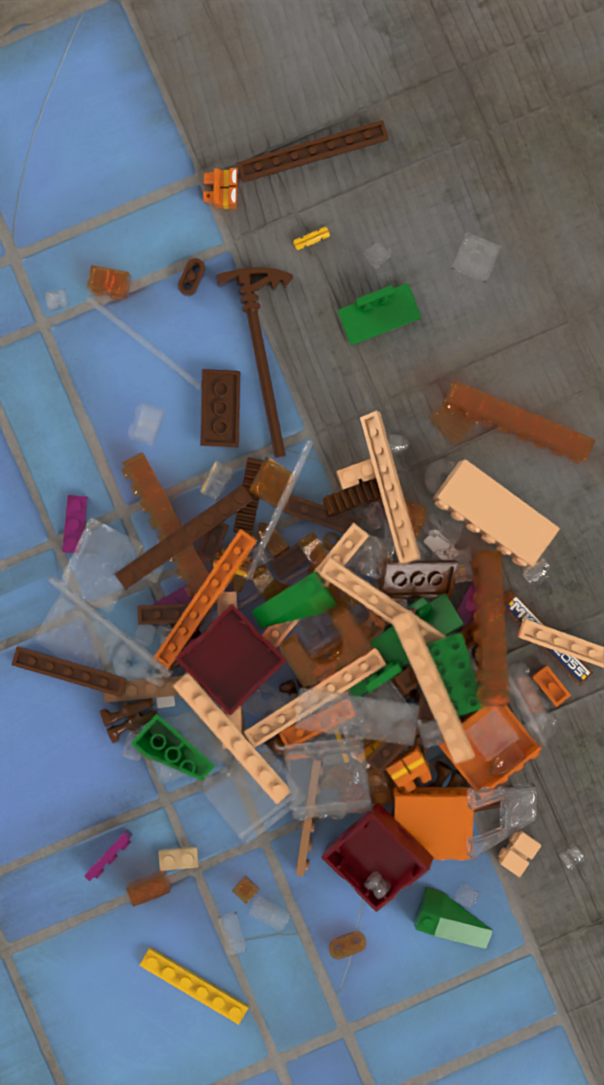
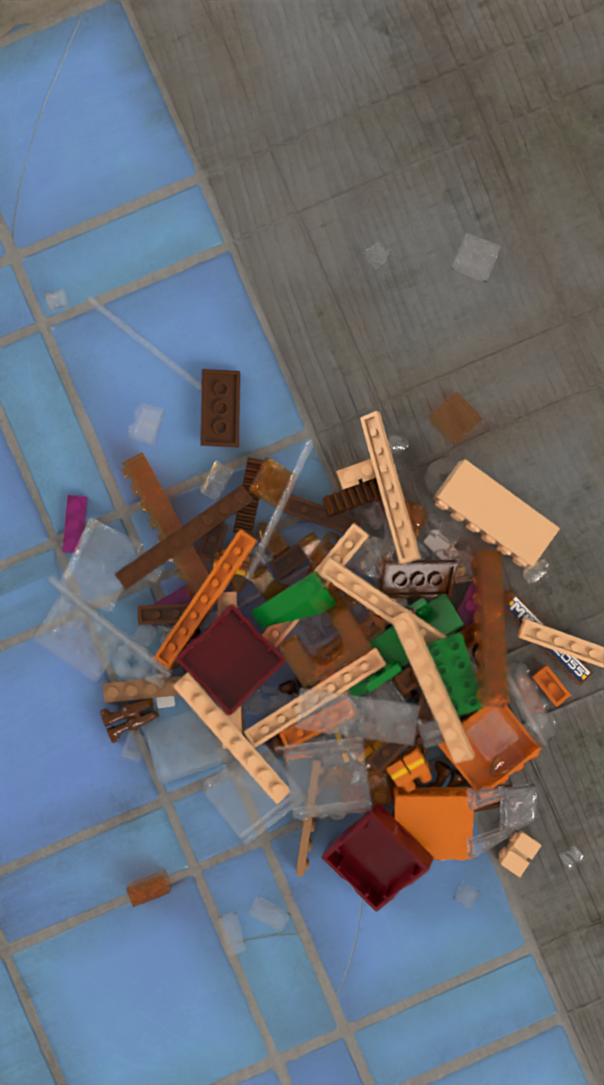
reddish brown plate [12,646,127,697] -> none
magenta plate [84,830,132,881] -> none
clear orange brick [87,265,131,300] -> none
green wedge [130,714,215,781] -> none
yellow plate [139,947,249,1025] -> none
tan plate [158,846,199,871] -> none
reddish brown plate [178,258,205,296] -> none
orange hips [203,168,238,210] -> none
reddish brown piece [216,267,293,458] -> none
clear orange plate [232,875,260,904] -> none
reddish brown plate [237,120,388,183] -> none
yellow axle [293,227,330,250] -> none
clear orange plate [329,931,367,959] -> none
green bracket [338,283,421,346] -> none
clear wheel [364,871,391,899] -> none
green wedge [413,887,492,949] -> none
clear orange brick [442,380,595,464] -> none

